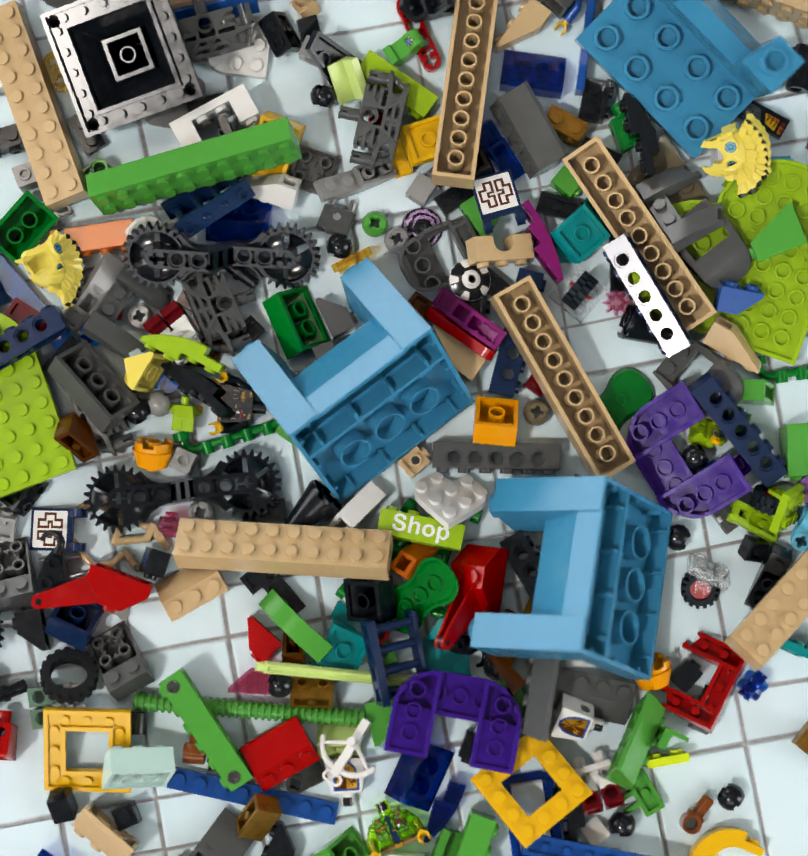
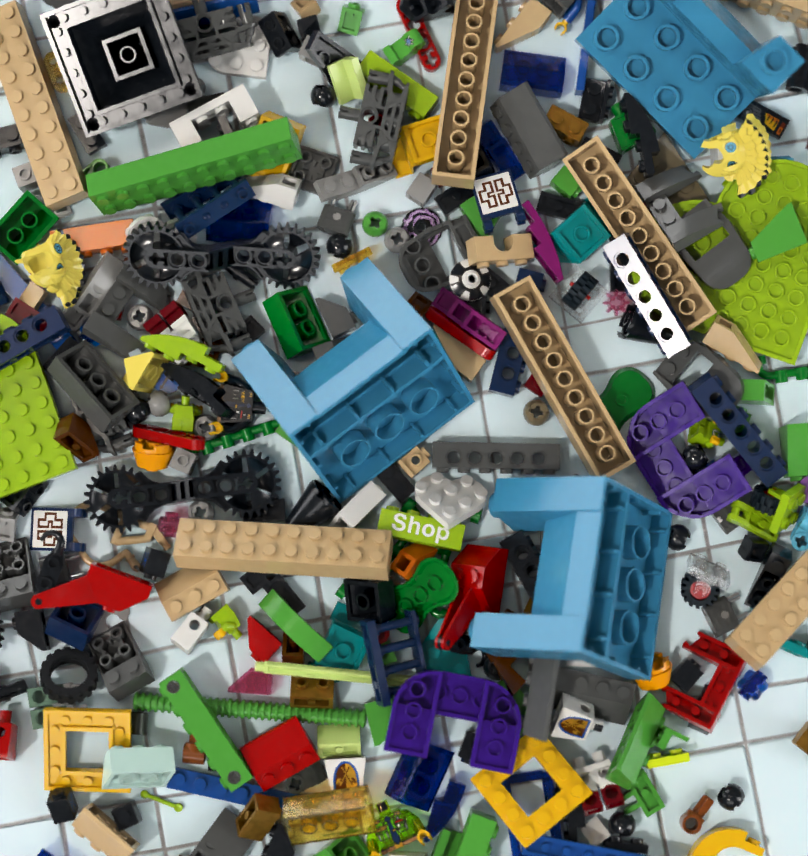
black piece [267,674,293,698] -> none
white piece [320,718,376,787] -> none
light orange brick [472,396,519,447] -> none
blue slope [713,280,764,315] -> none
none -> tan slope [19,281,48,310]
none -> red beam [132,424,205,450]
none -> lime hinge [140,790,183,812]
none -> white torso [171,605,213,655]
none -> light grey piece [193,415,217,441]
none -> lime piece [208,604,243,640]
none -> clear yellow slope [283,785,377,846]
none -> bright green bracket [337,2,365,36]
none -> black plate [377,463,415,504]
none -> black plate [602,835,649,854]
none -> dark grey piece [701,592,749,637]

